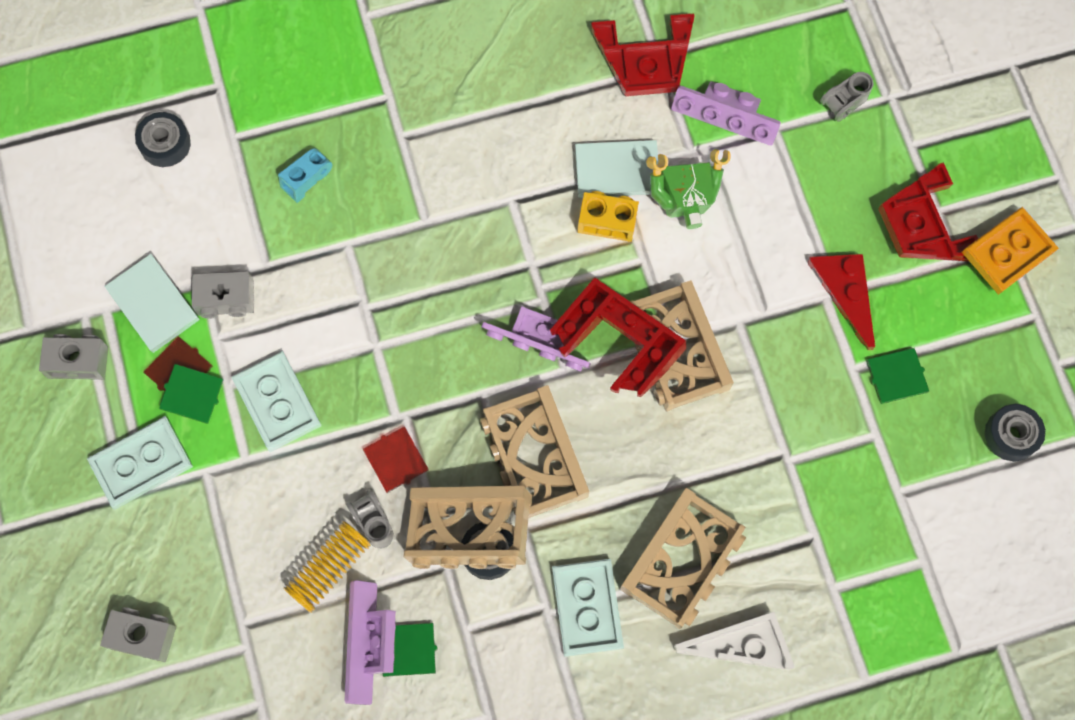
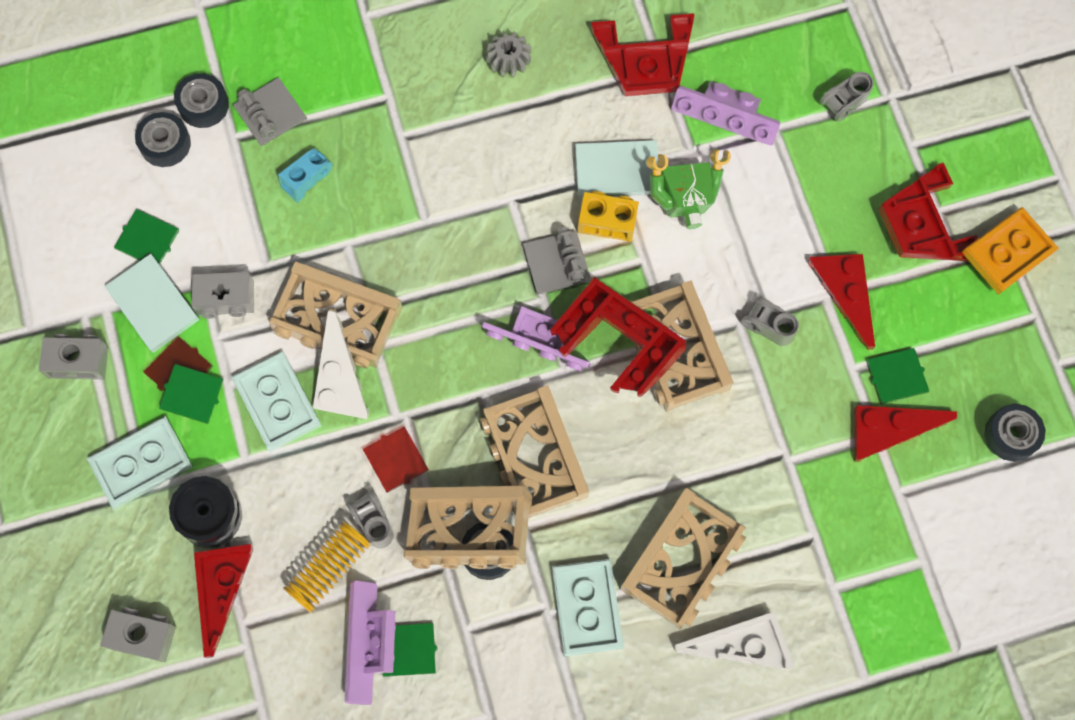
none -> green piece [114,209,180,265]
none -> black wheel [169,476,242,548]
none -> wheel [174,73,229,128]
none -> red wing [194,544,254,658]
none -> light grey hinge [233,77,307,147]
none -> tan fence [268,261,402,369]
none -> white wing [313,309,370,419]
none -> light grey gear [486,30,531,78]
none -> light grey hinge [523,227,591,295]
none -> light grey piece [741,297,799,346]
none -> red wing [854,405,957,462]

